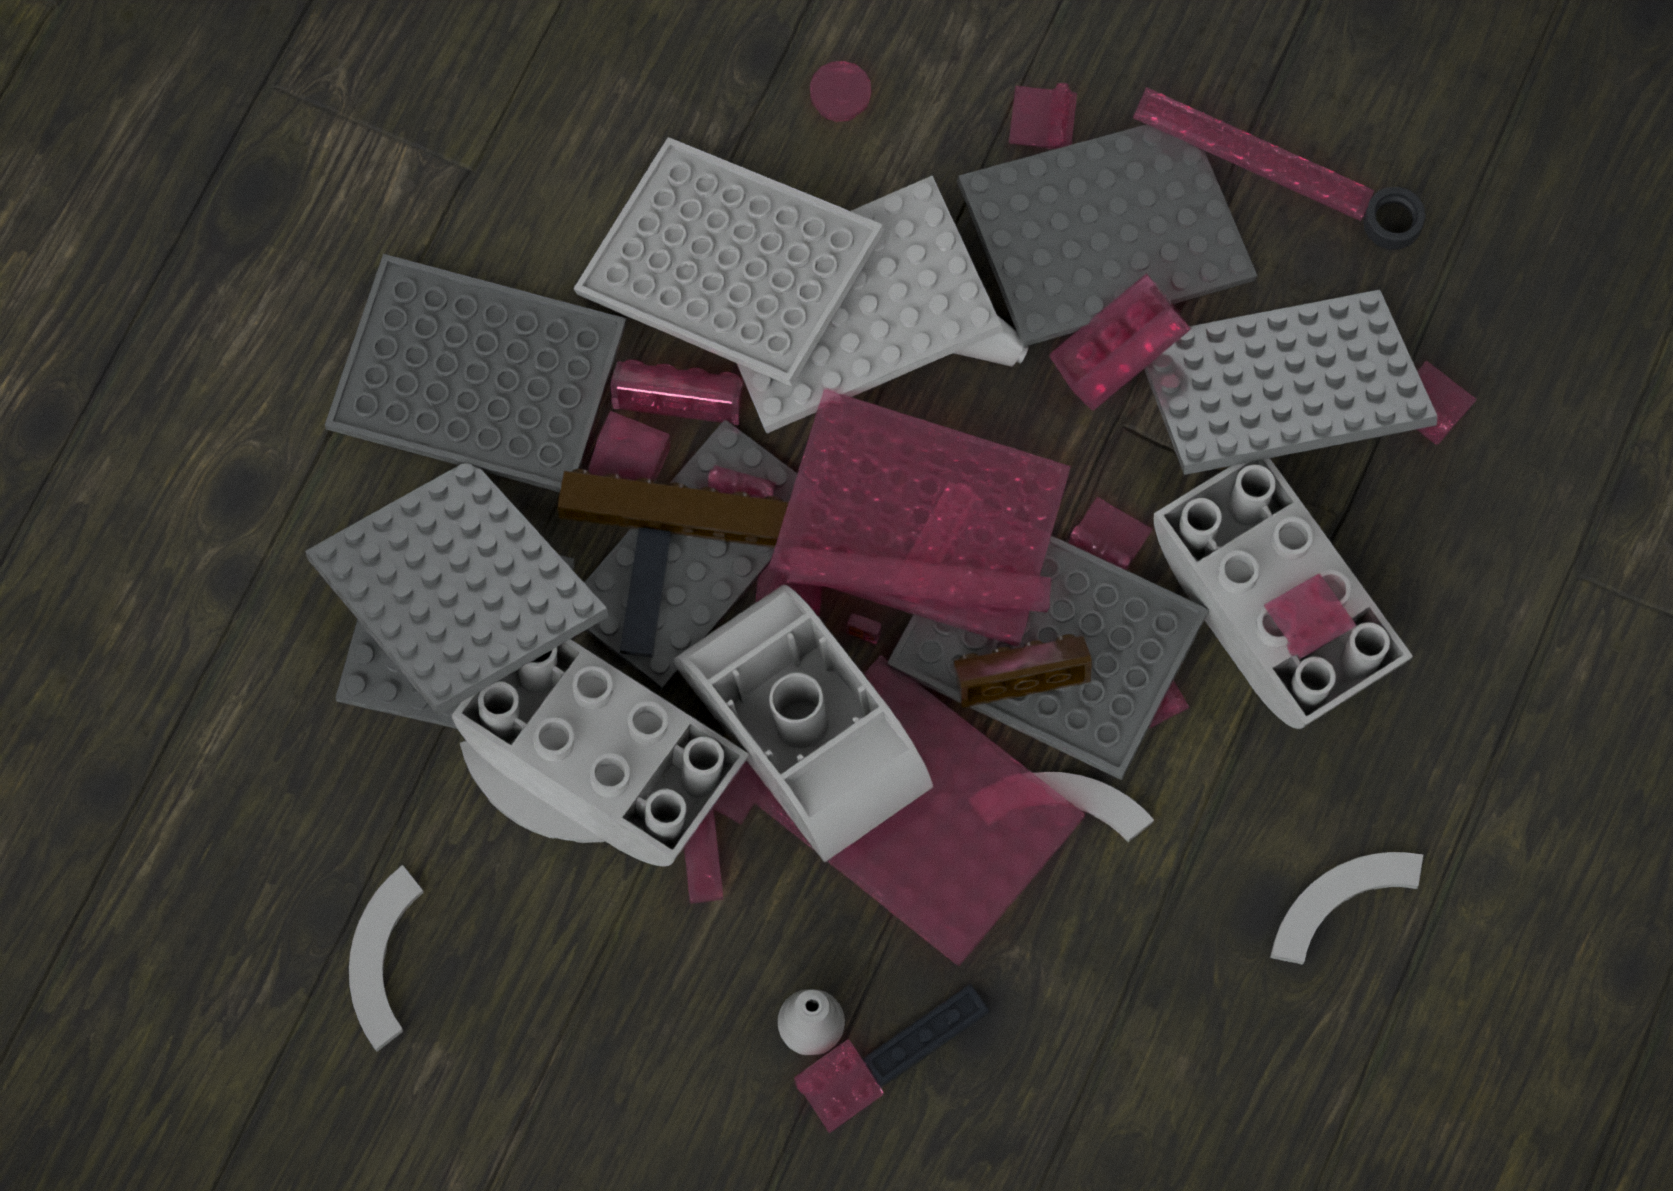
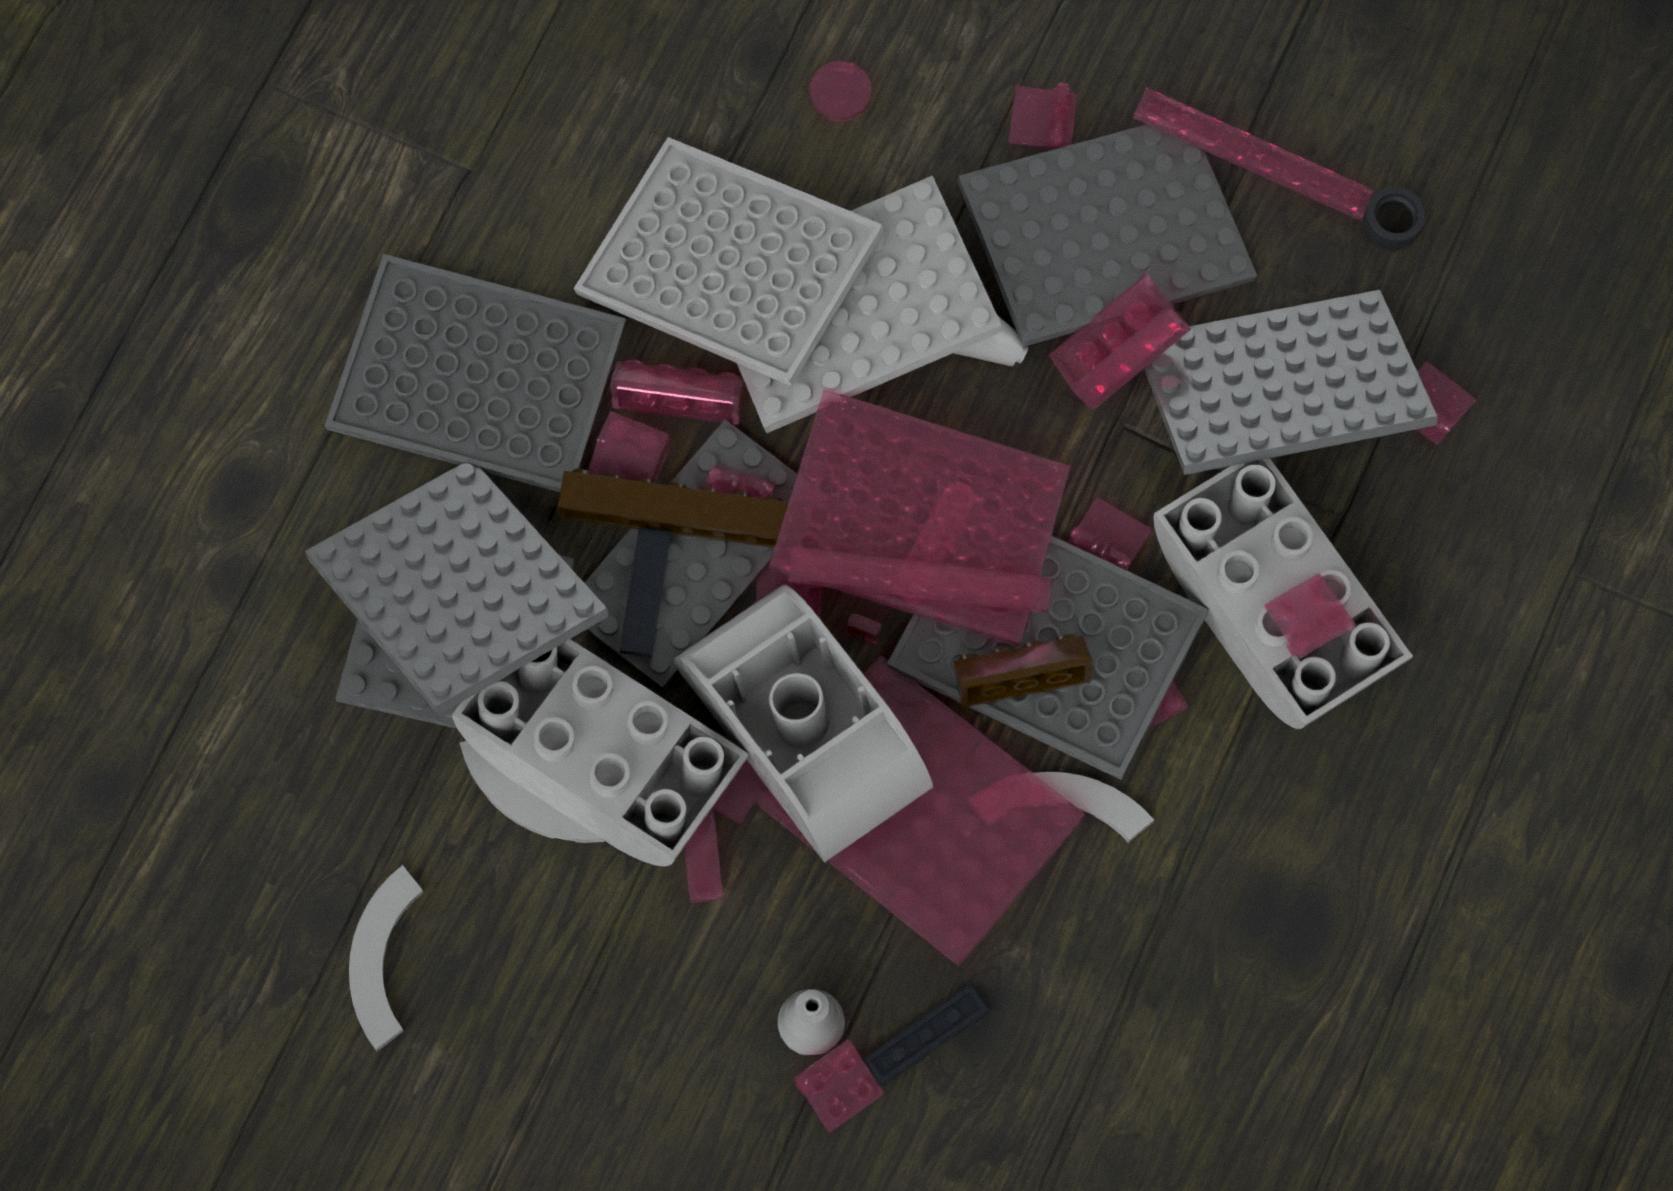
light grey tile [1270,852,1423,965] -> none

